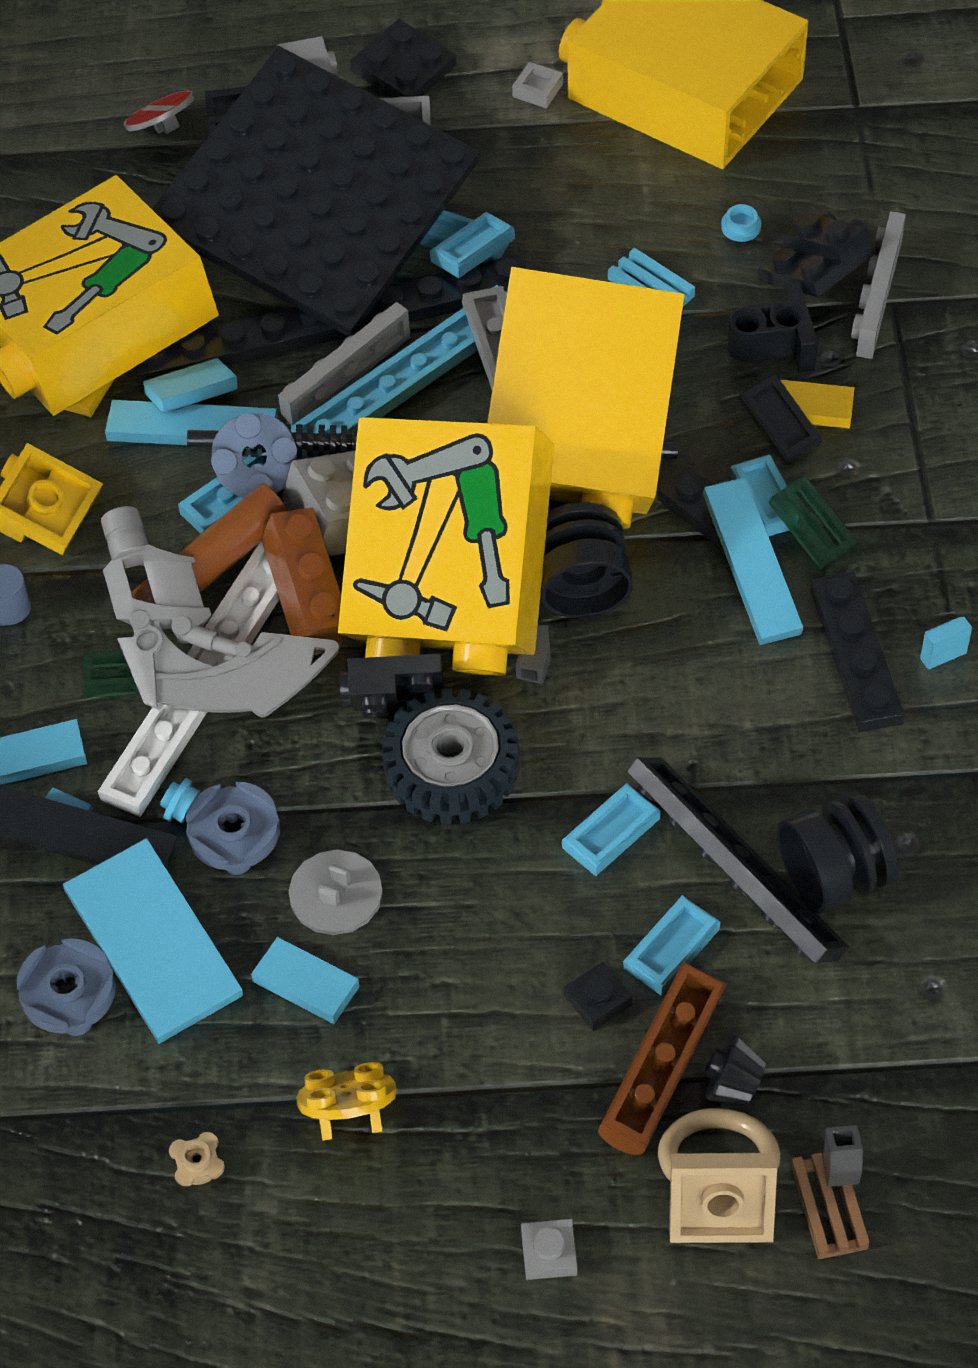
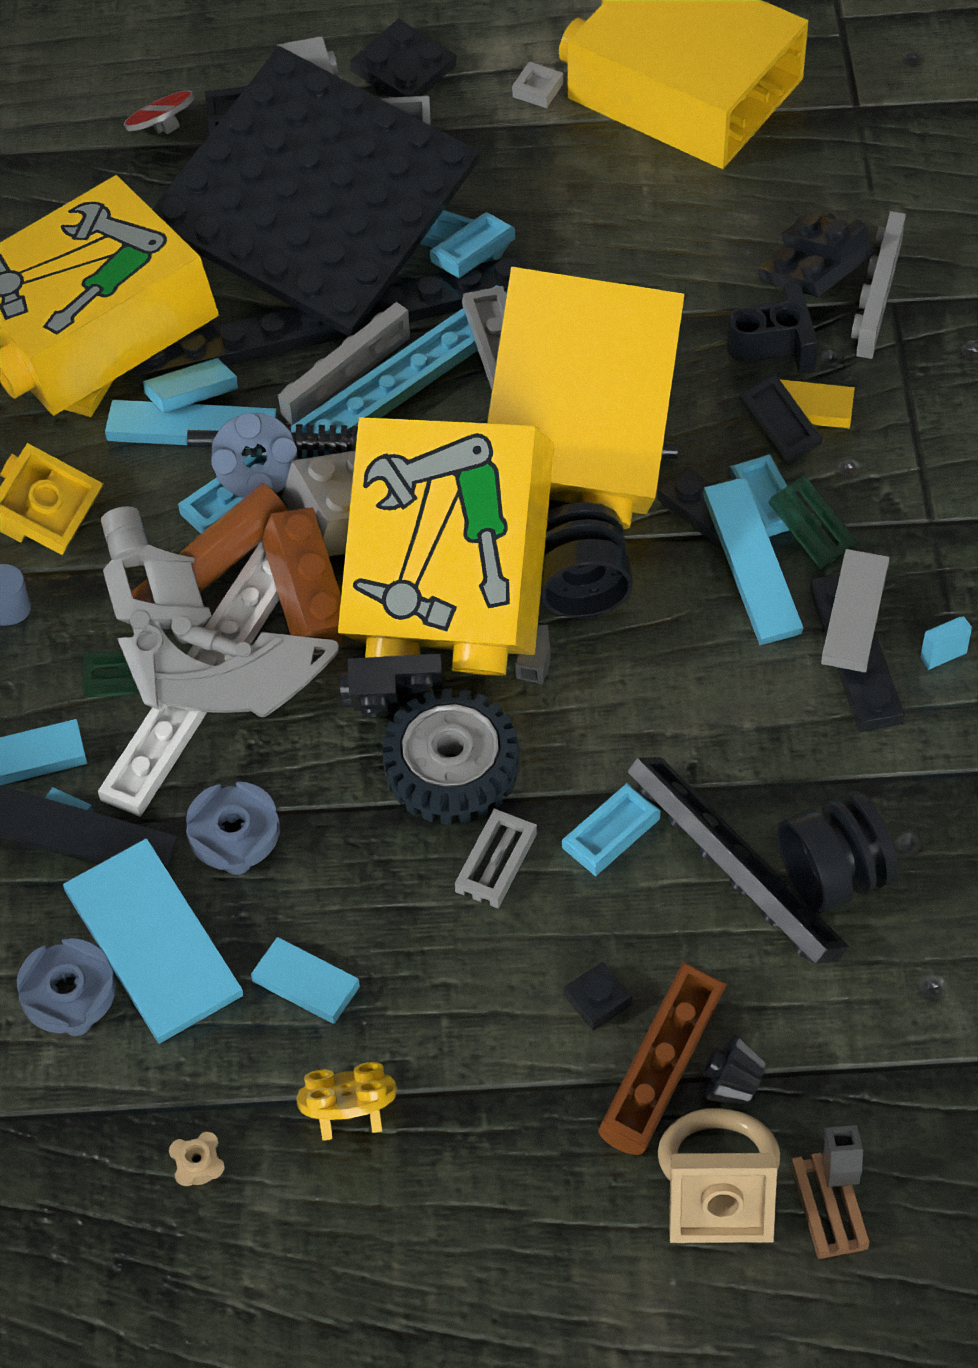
medium azure plate [160,778,201,823] -> none
light grey piece [288,849,383,935] -> none
light grey plate [521,1219,577,1280] -> none
medium azure tile [608,247,695,306] -> none
medium azure tile [623,895,720,996] -> none
medium azure plate [721,204,761,242] -> none
none -> light grey tile [455,809,537,909]
none -> light grey tile [821,549,890,672]

